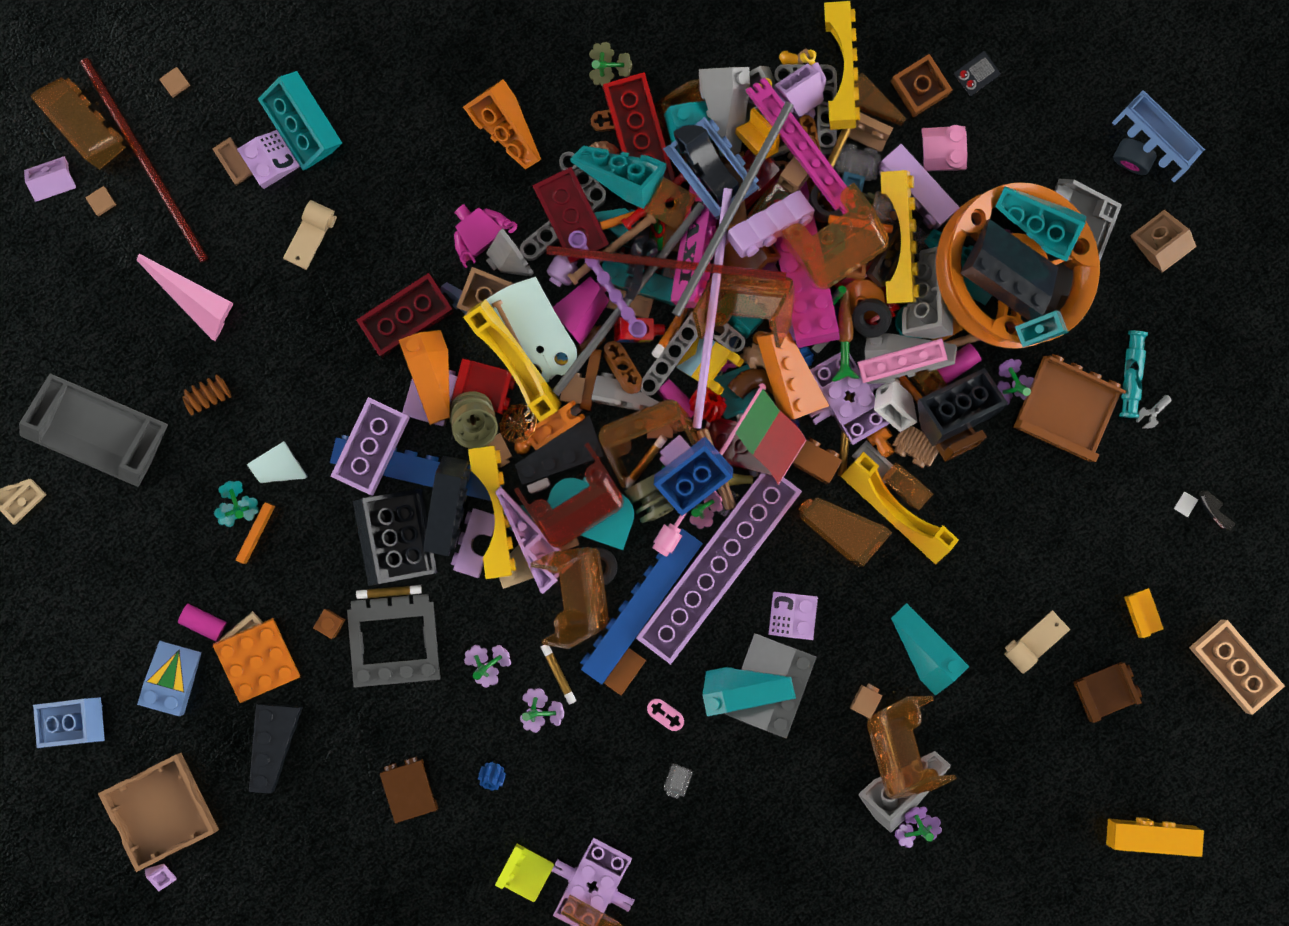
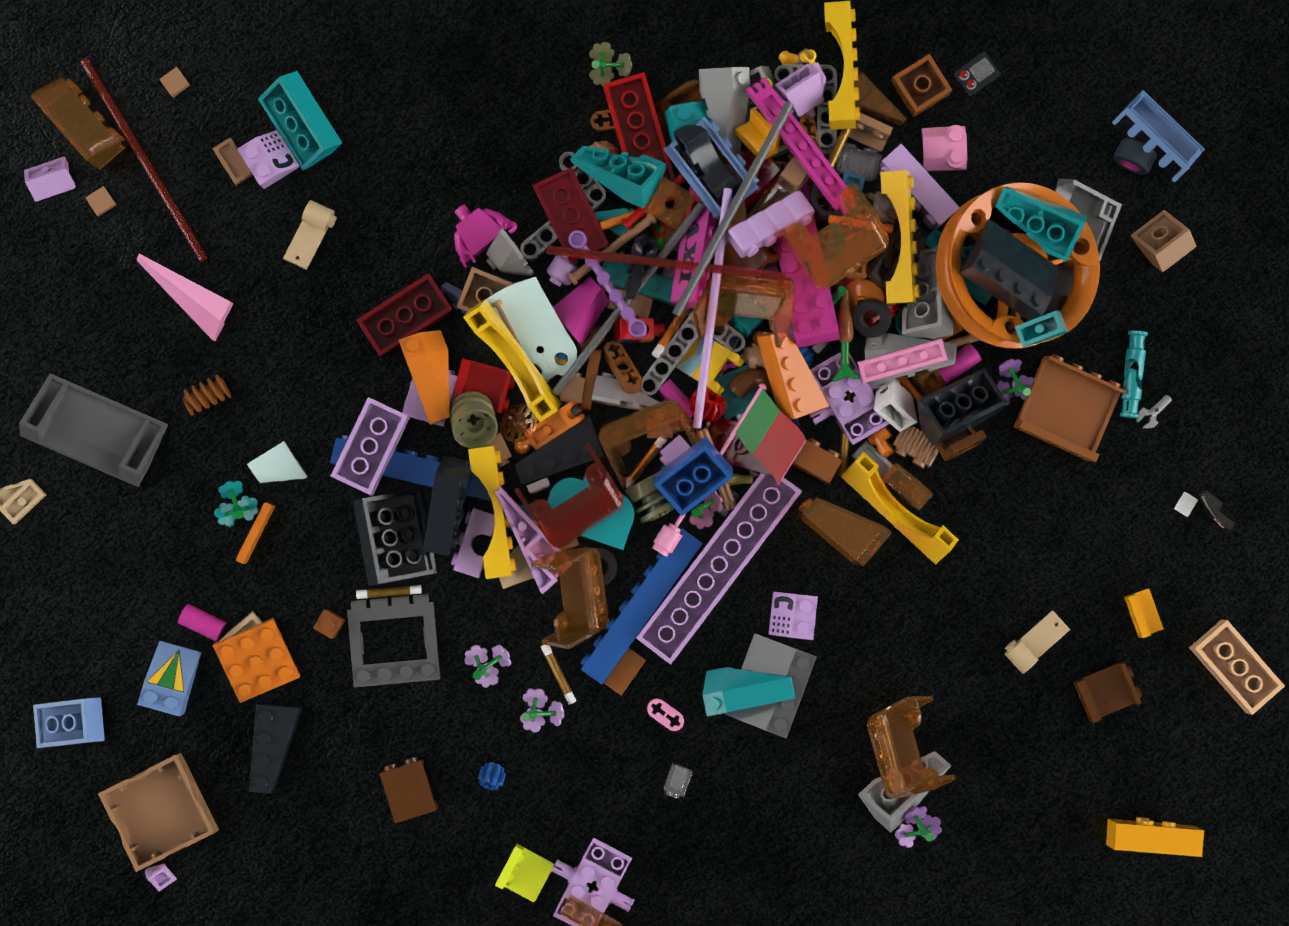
orange wedge [463,79,541,169] -> none
medium nougat brick [850,684,882,719] -> none
teal wedge [891,603,969,696] -> none

